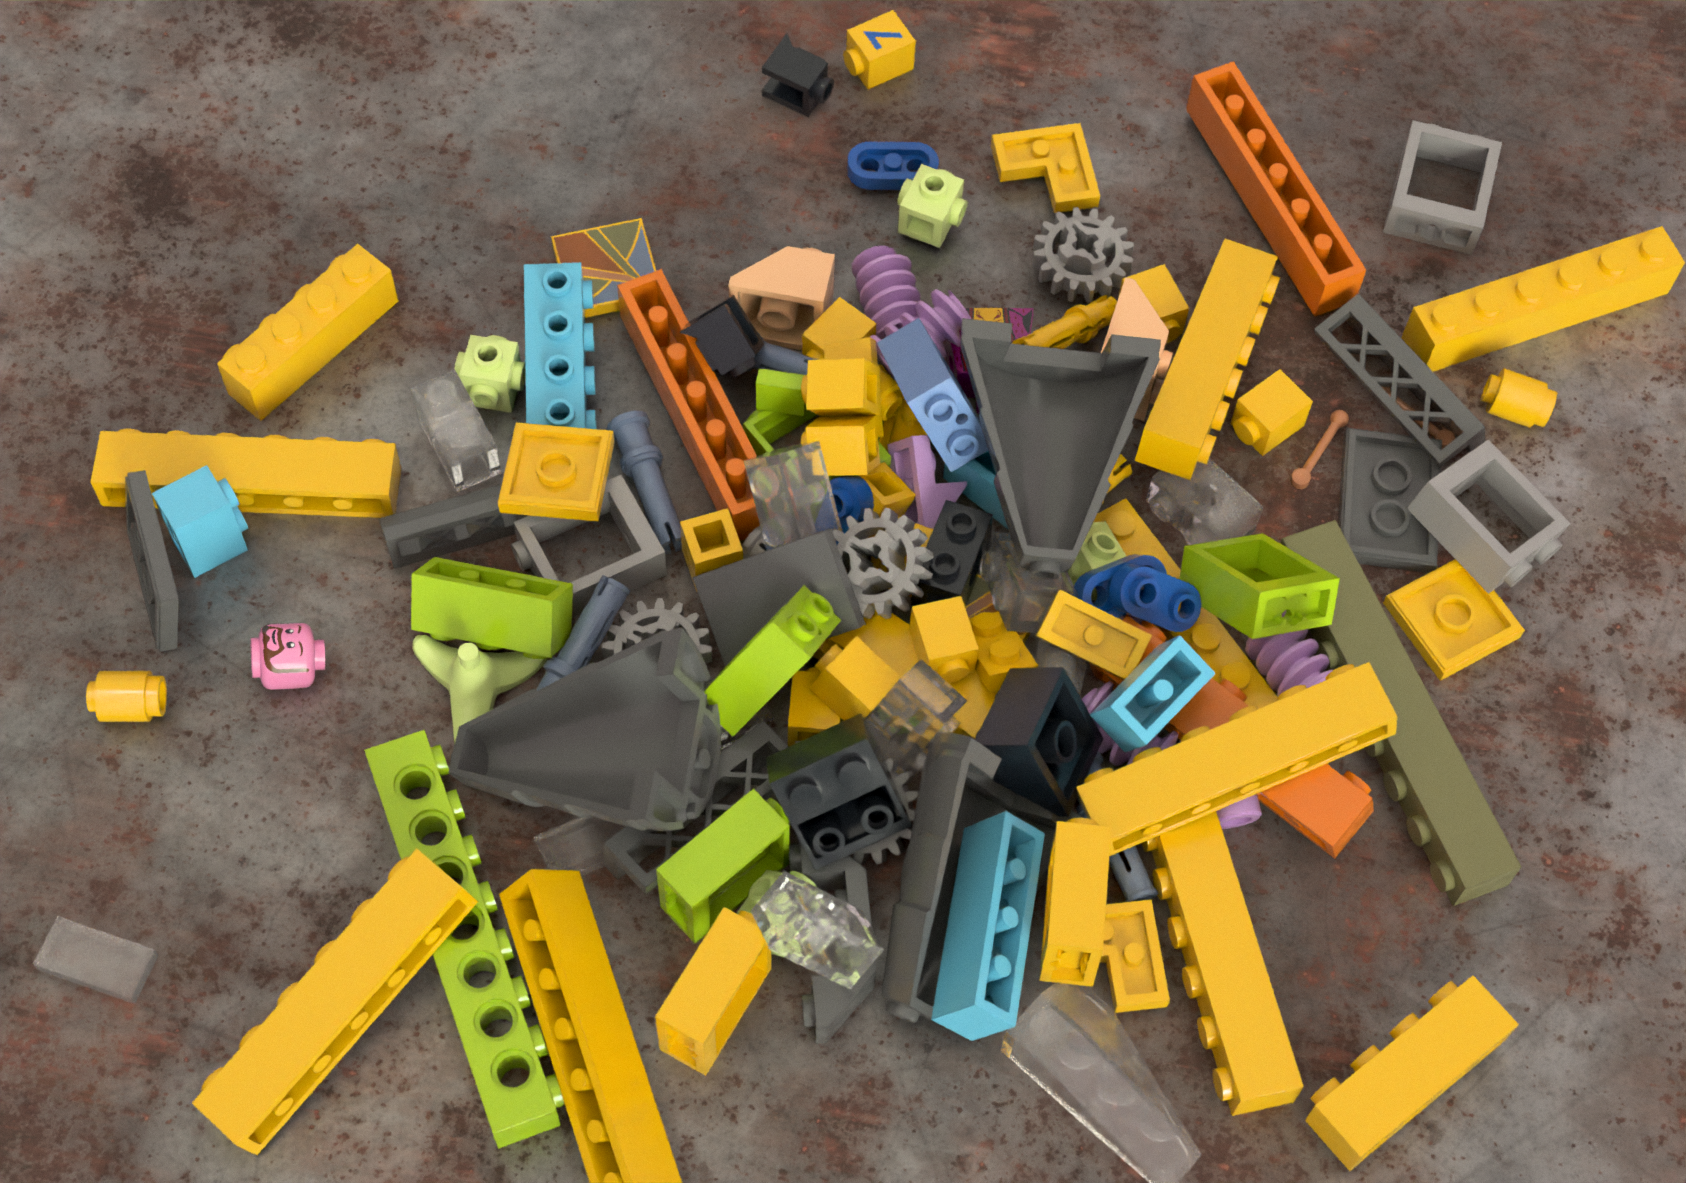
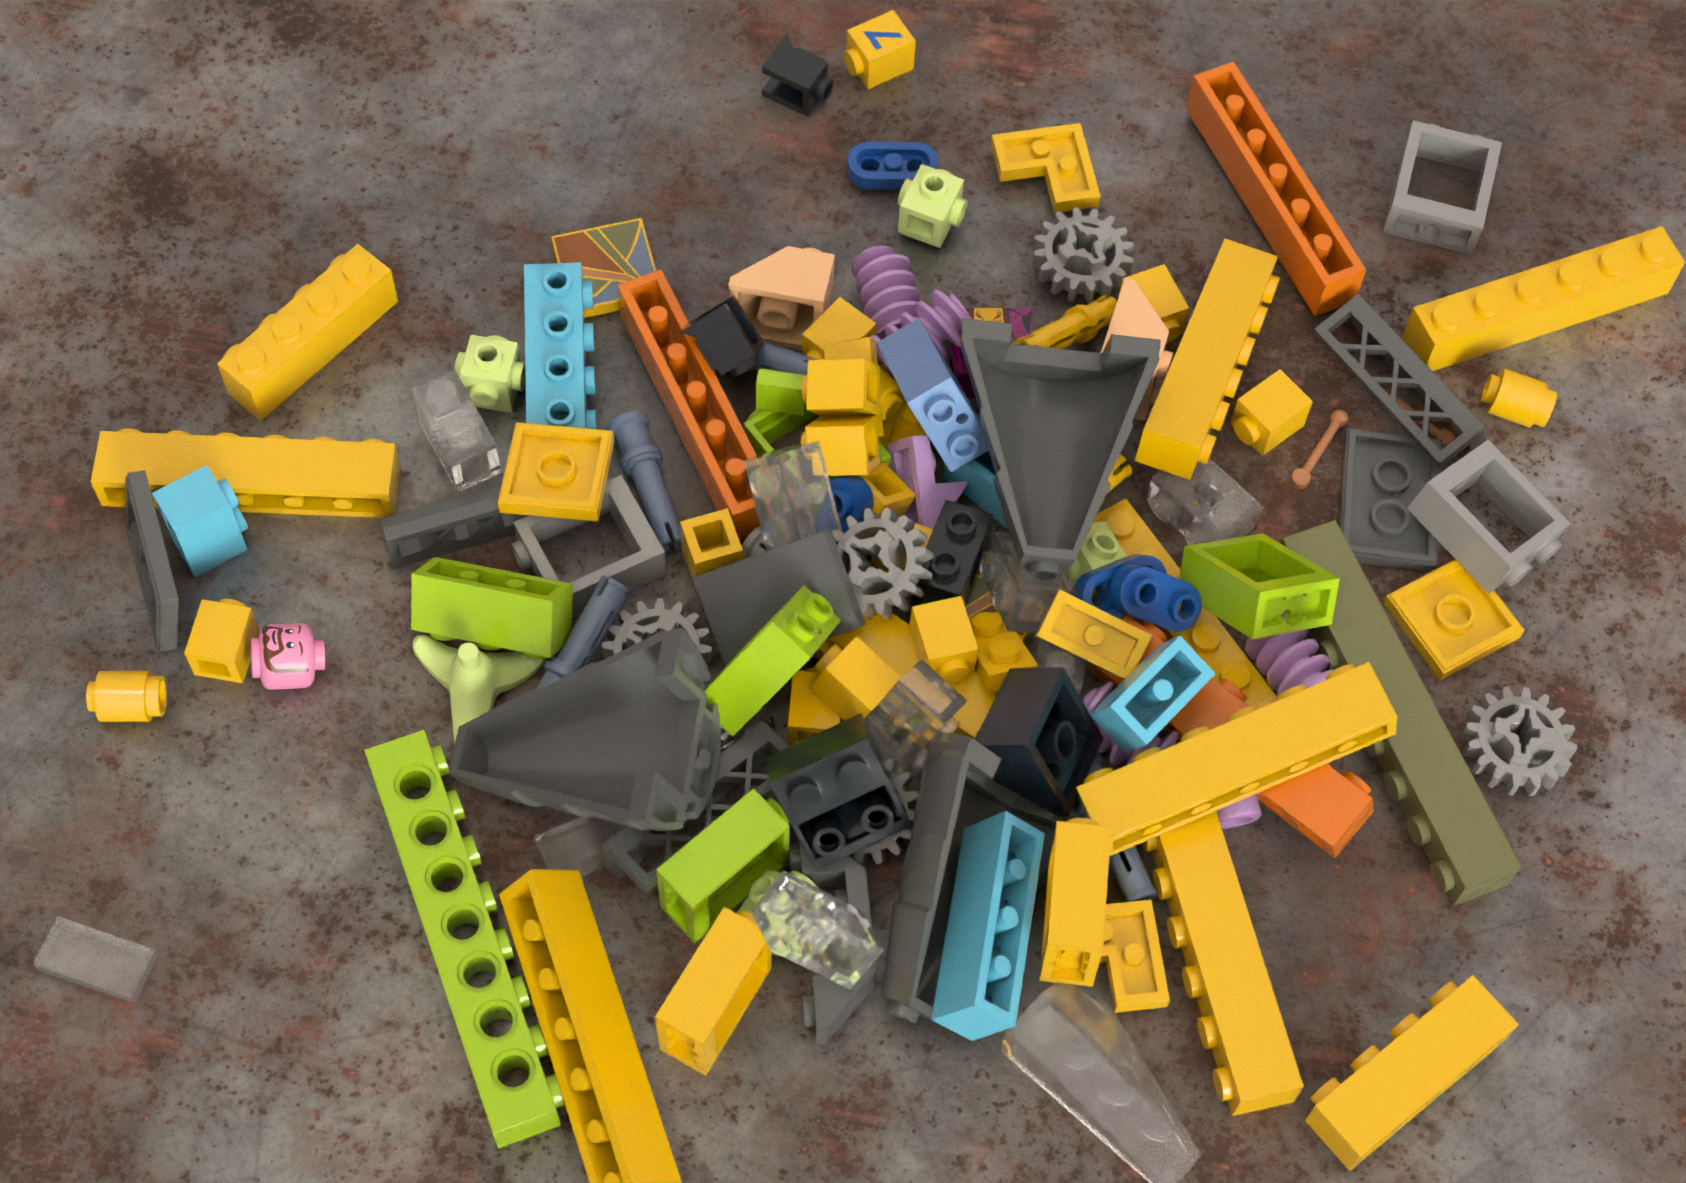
yellow brick [192,848,478,1155] -> none
none -> yellow brick [184,599,260,683]
none -> light grey gear [1461,686,1577,796]

